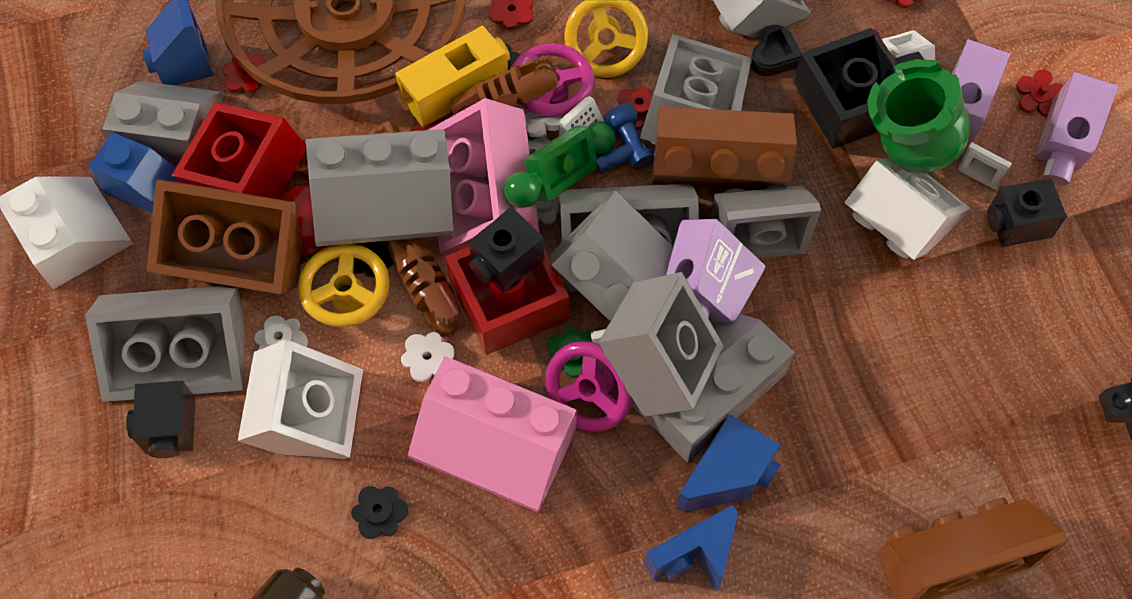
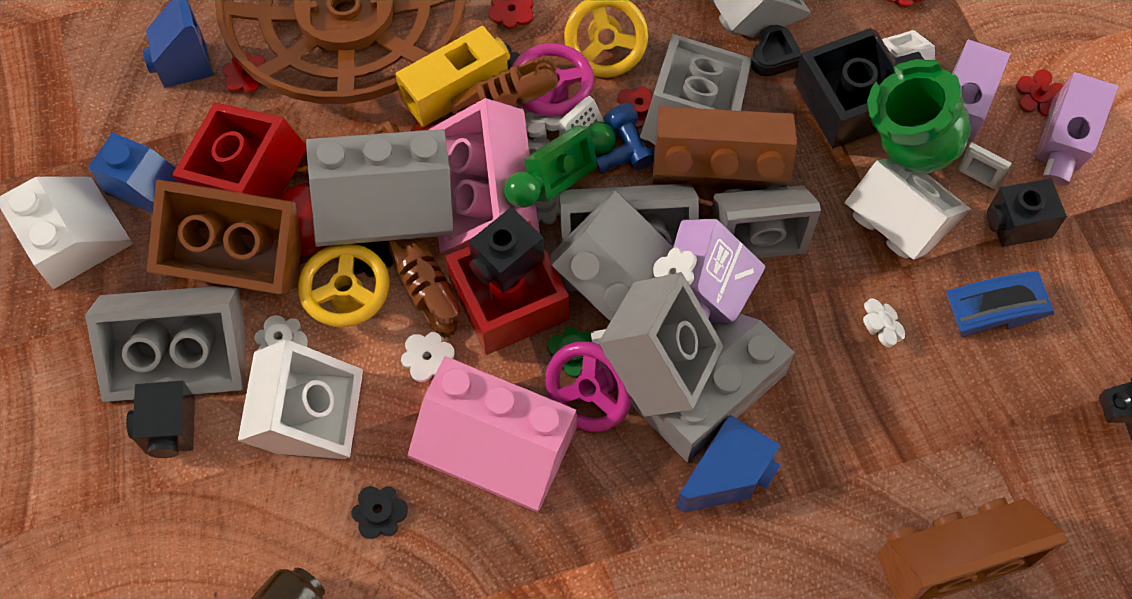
light grey slope [102,81,223,165] -> none
blue slope [644,505,738,591] -> none
none -> white plant [653,247,697,285]
none -> white plant [863,298,905,348]
none -> blue slope [946,271,1055,338]

